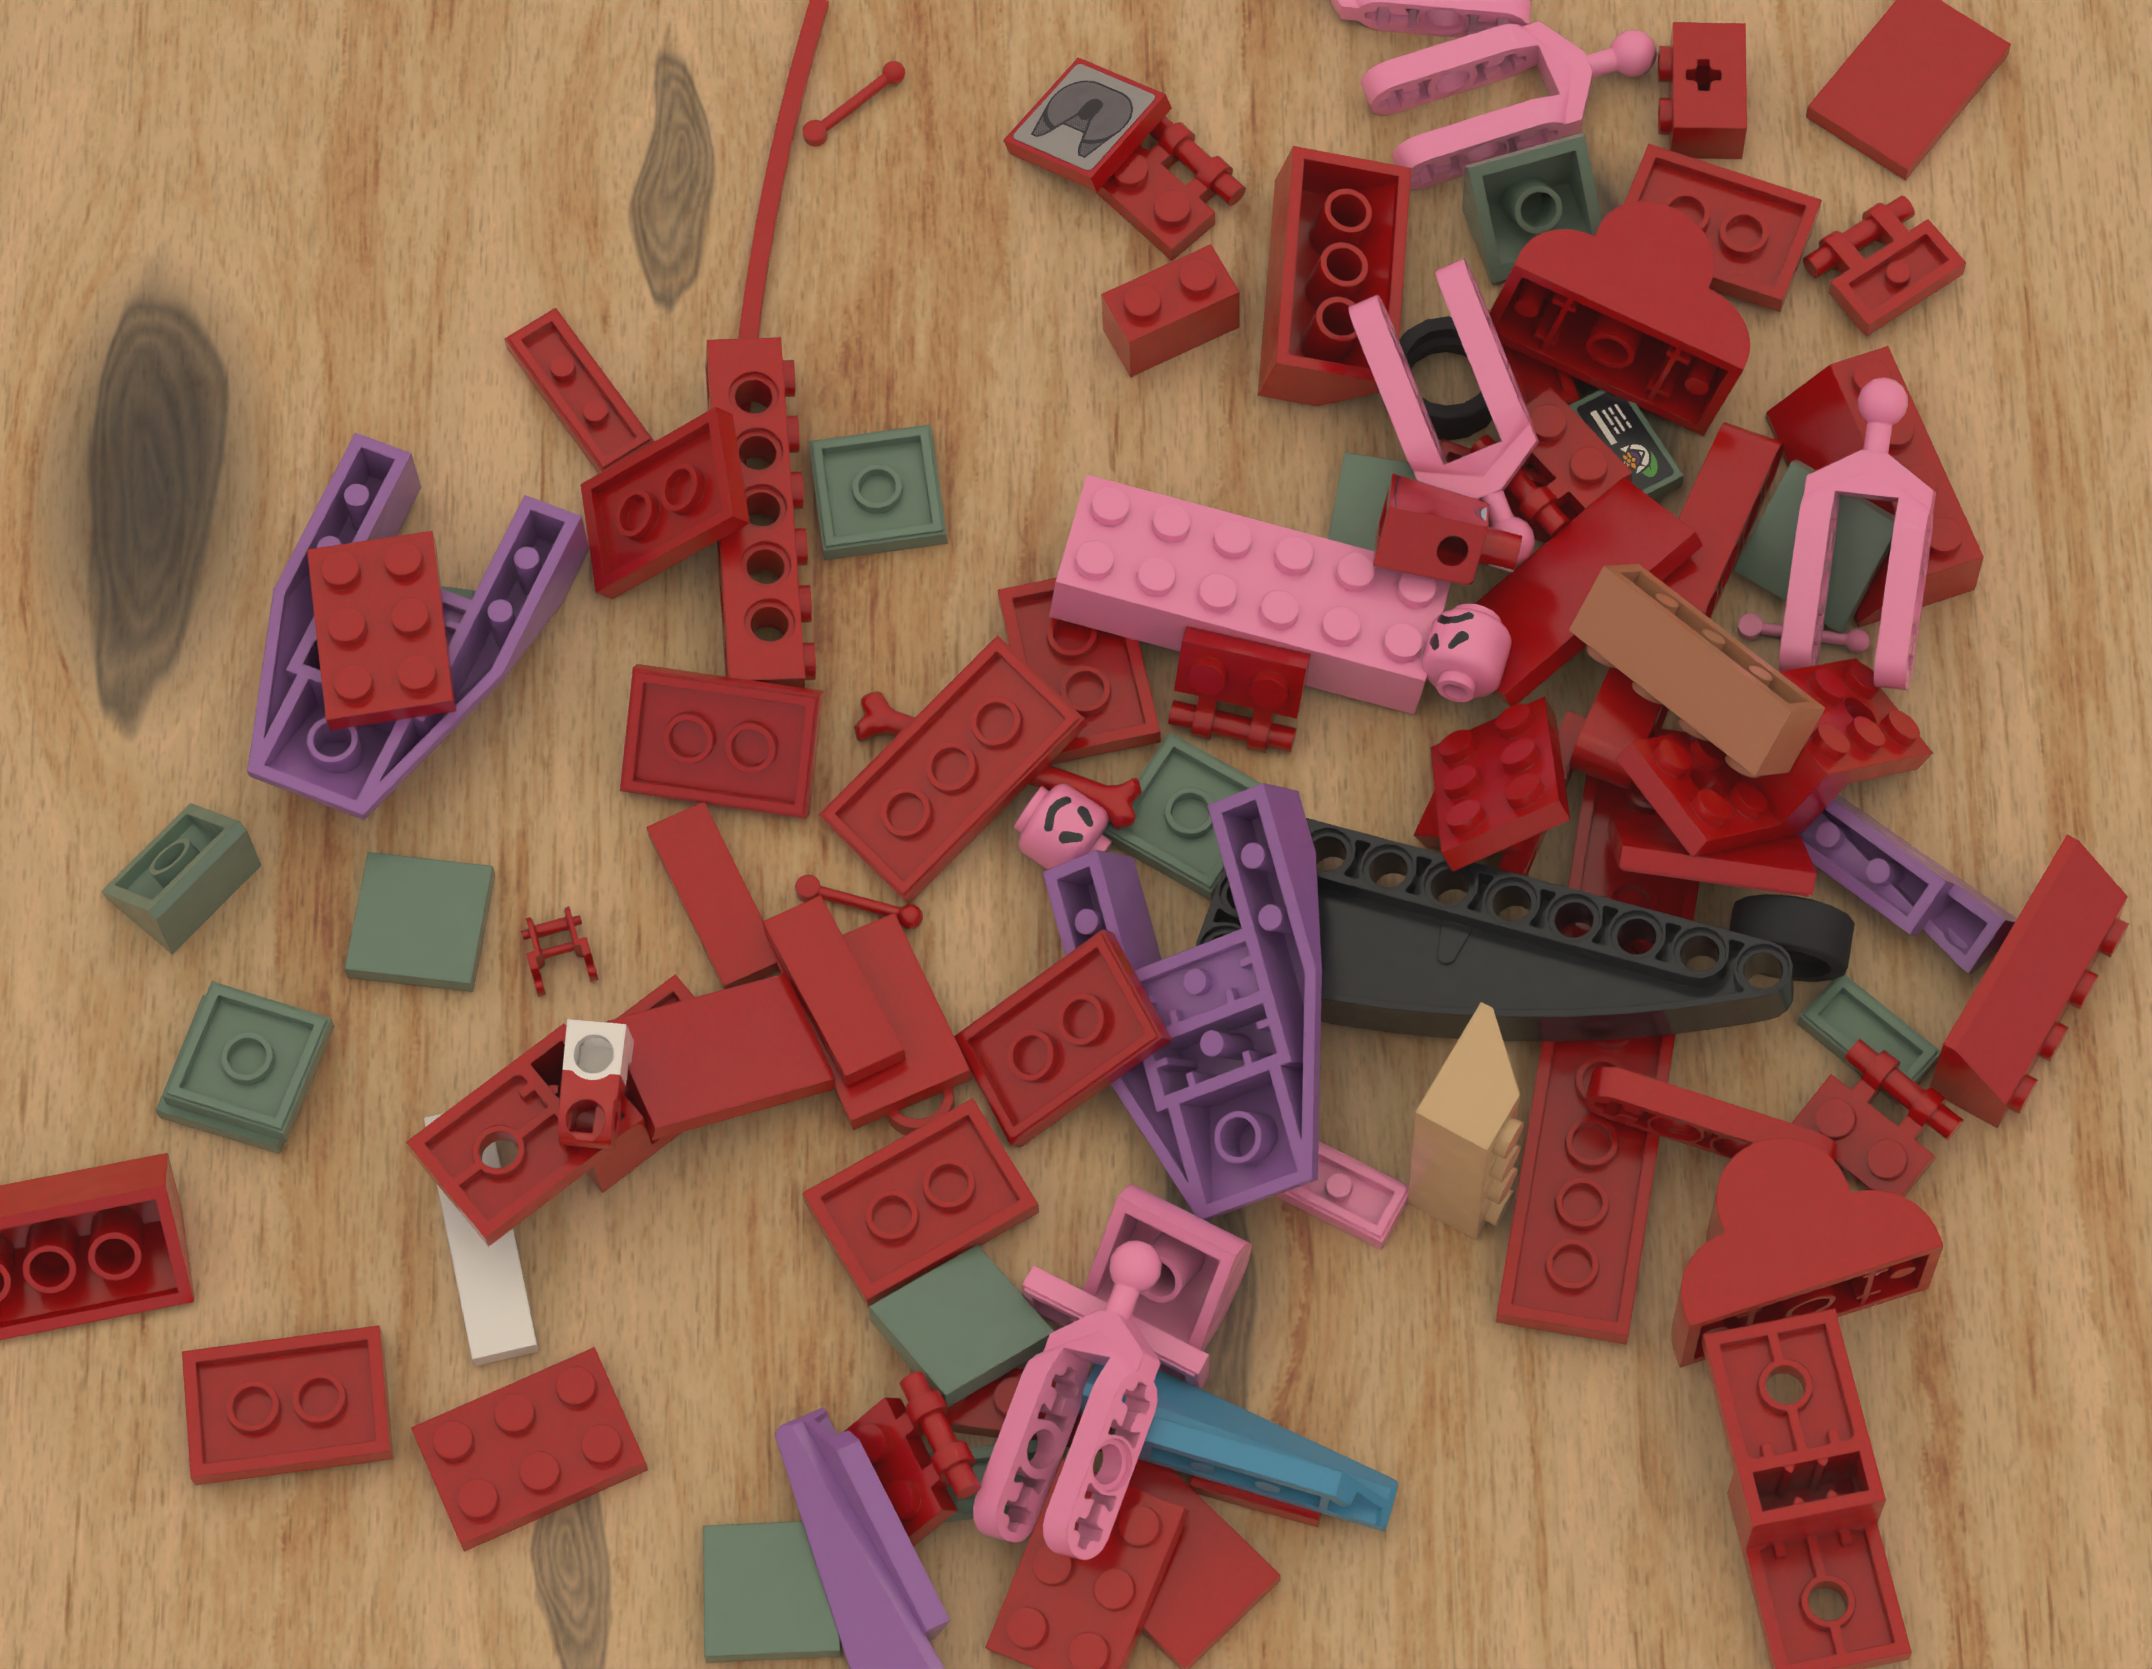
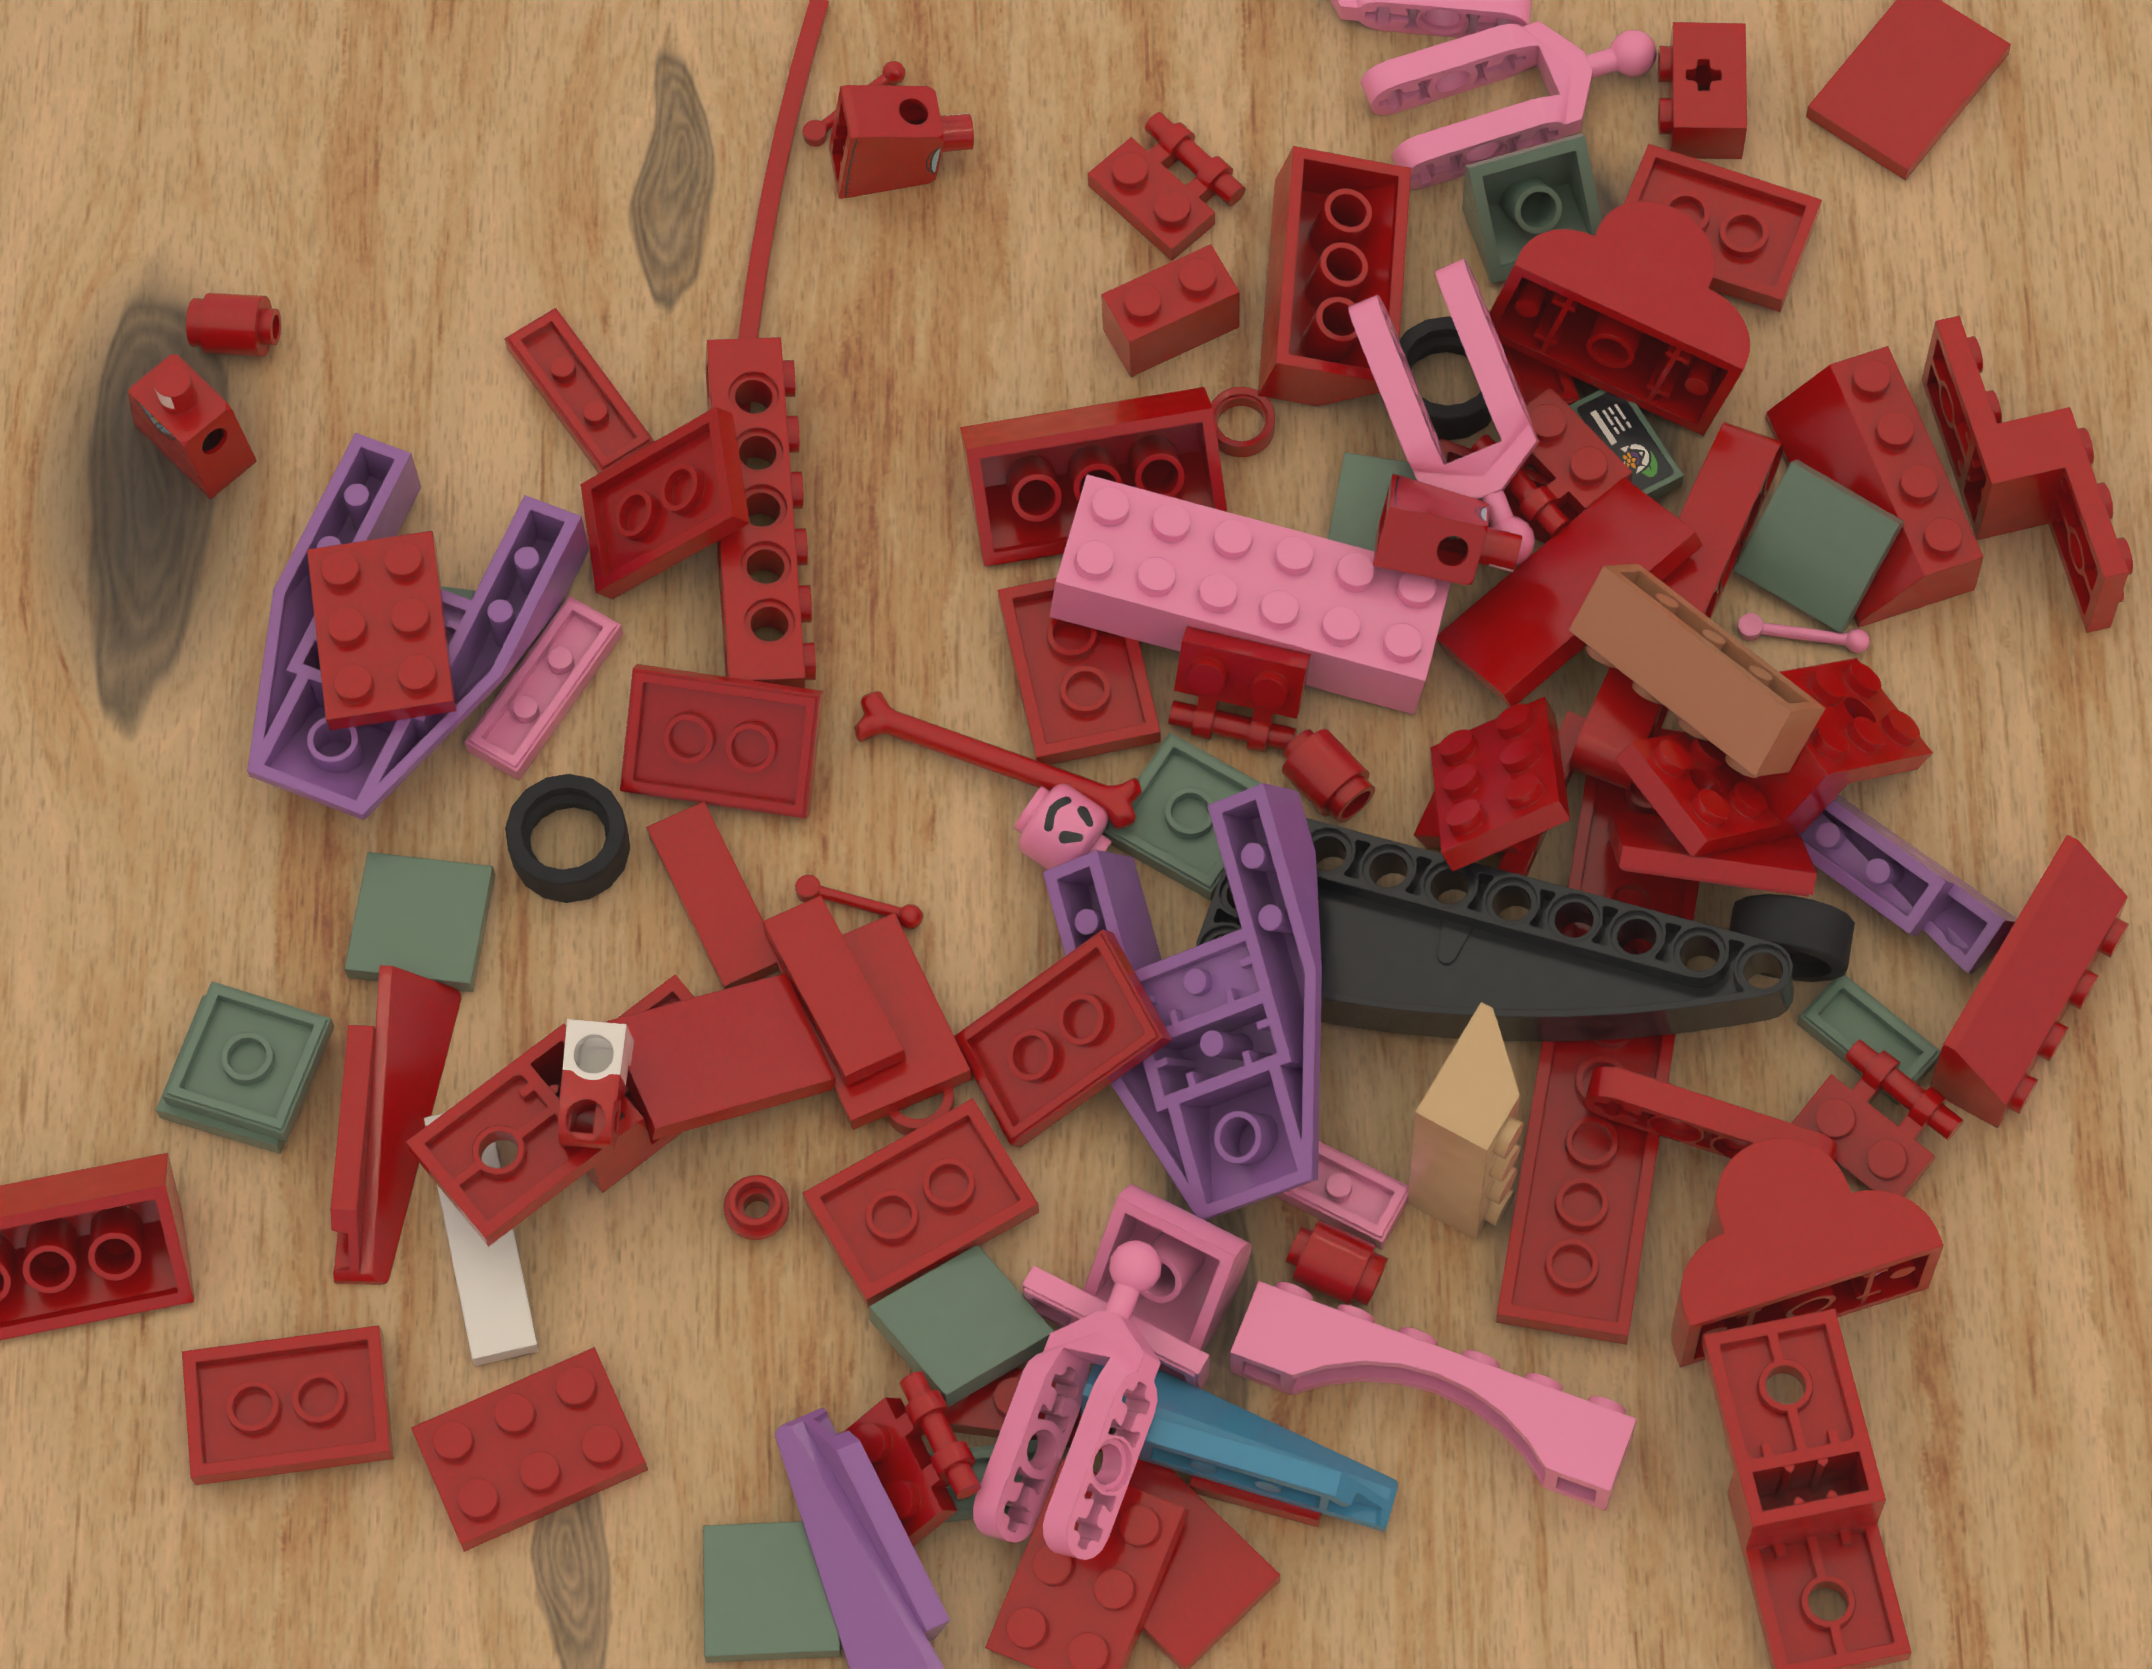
sand green slope [101,803,261,954] -> none
red piece [521,906,599,997] -> none
sand green tile [808,424,948,560] -> none
red tile [818,635,1088,904] -> none
tile [1003,57,1172,192] -> none
bright pink head [1422,604,1512,702] -> none
bright pink piece [1779,377,1936,690] -> none
red plate [1803,196,1966,337] -> none
none -> red torso [127,354,257,500]
none -> red brick [186,293,281,357]
none -> red wedge [330,965,462,1285]
none -> bright pink tile [464,596,623,781]
none -> black tyre [505,774,630,903]
none -> red plate [723,1175,790,1240]
none -> red torso [829,85,974,199]
none -> red slope [960,387,1227,567]
none -> red piece [1211,387,1275,457]
none -> bright pink arch [1230,1281,1637,1511]
none -> red brick [1282,729,1375,823]
none -> red brick [1285,1220,1389,1306]
none -> red bracket [1921,315,2133,633]

